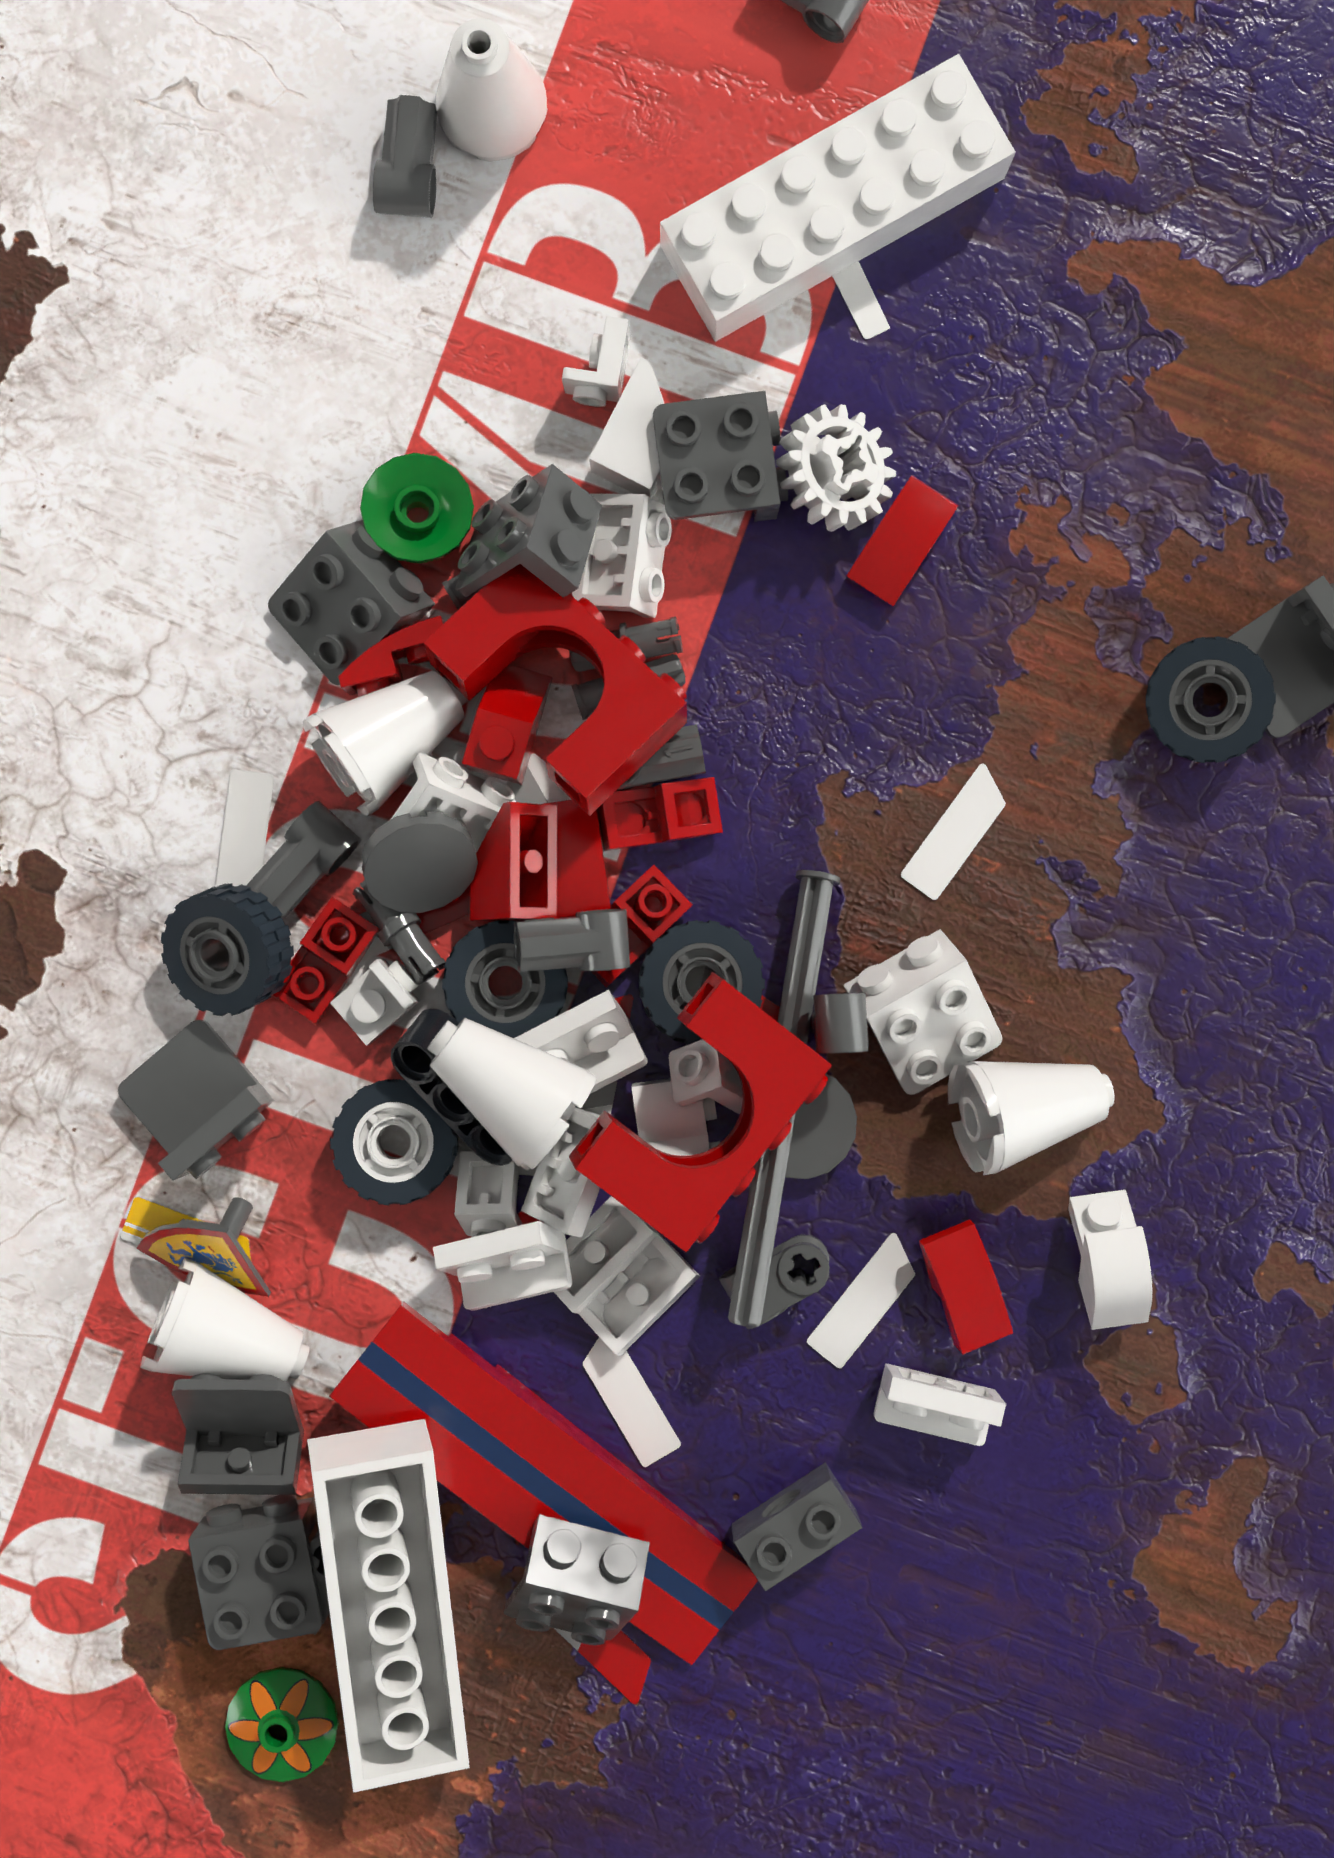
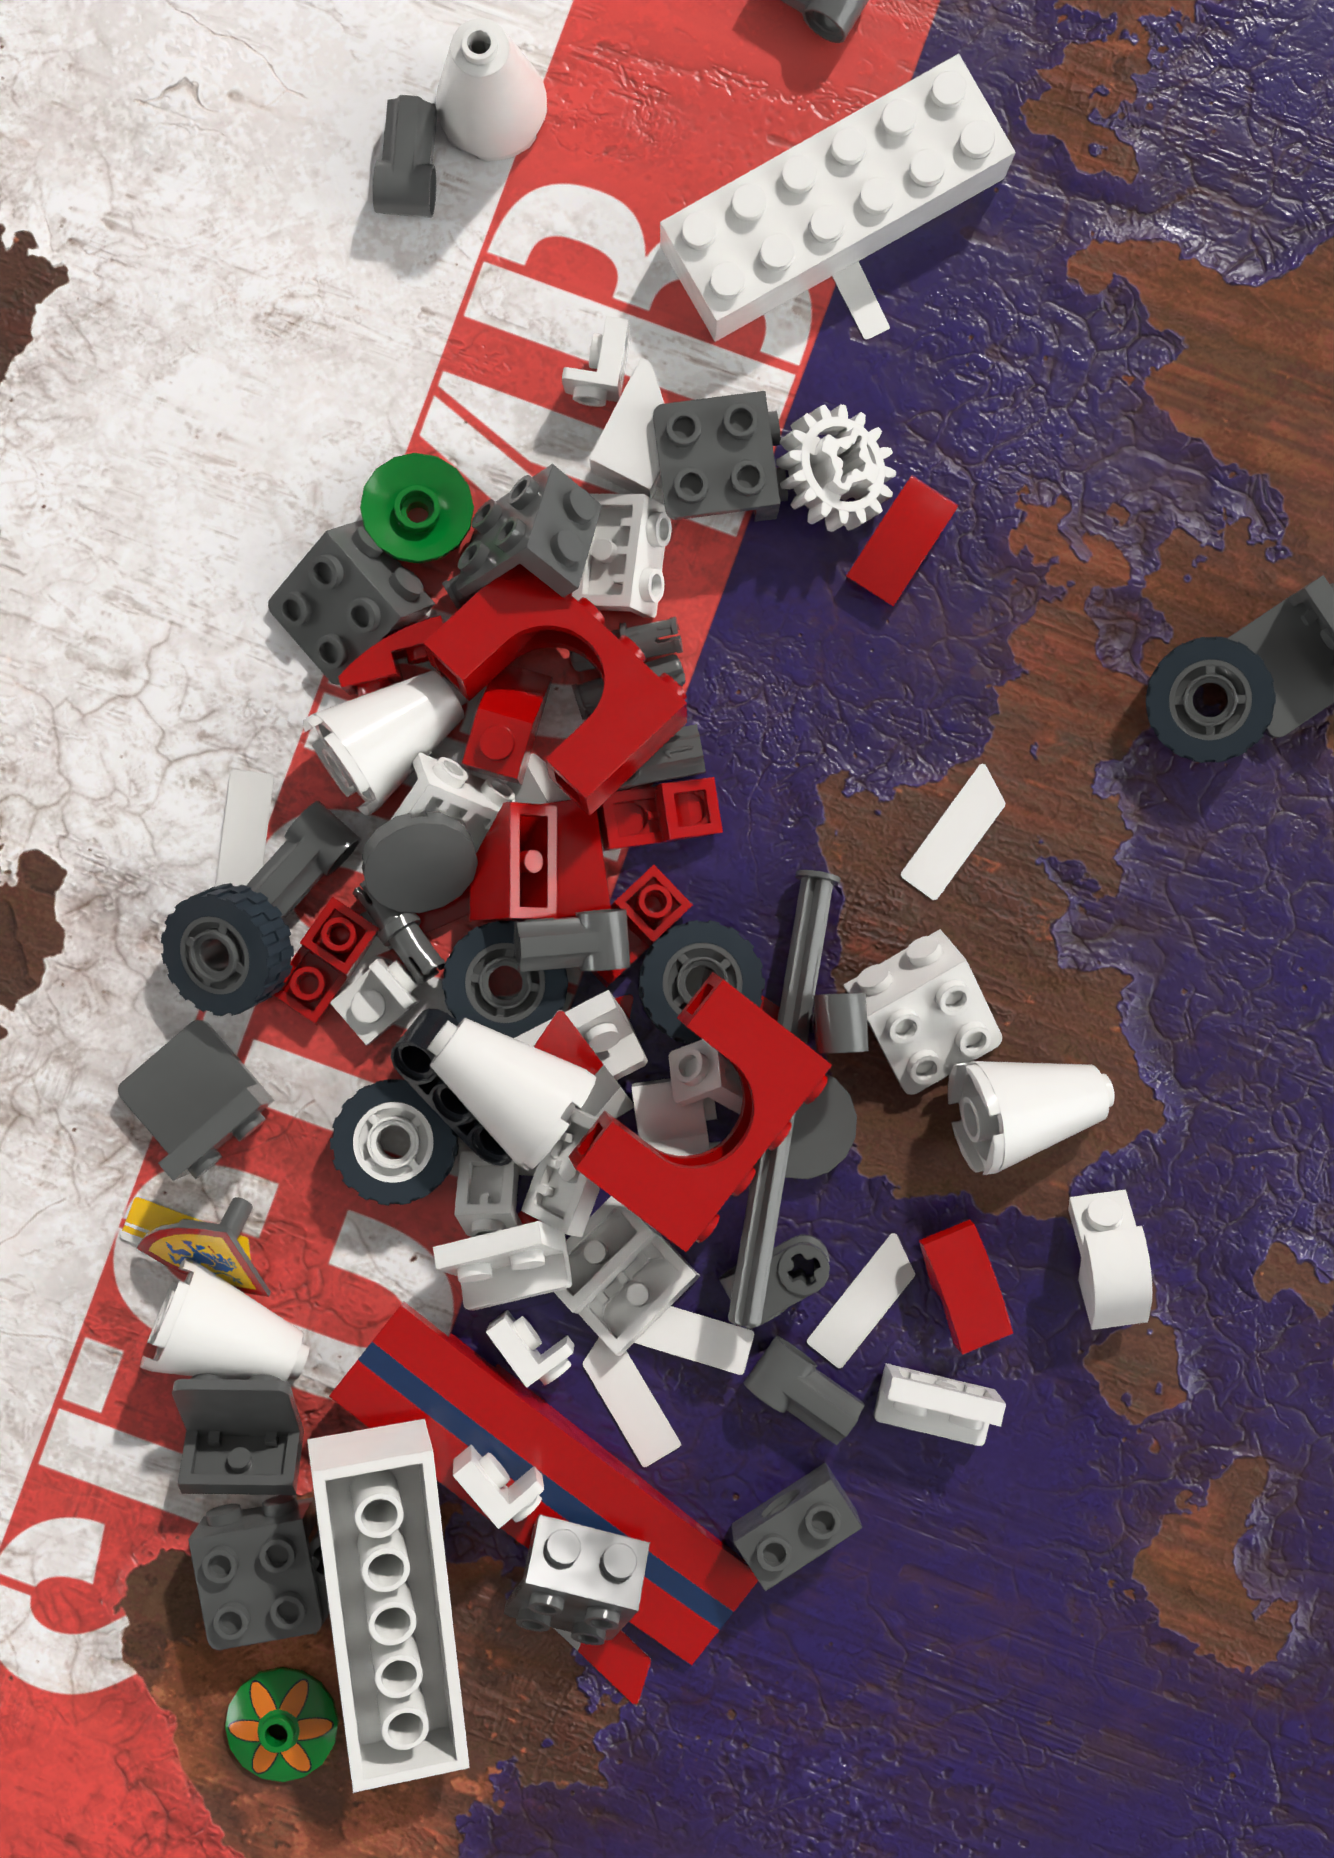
none -> white bracket [453,1444,544,1529]
none -> white bracket [486,1310,574,1388]
none -> sticker [534,1010,634,1119]
none -> white sticker [634,1306,754,1375]
none -> dark grey piece [743,1336,864,1445]

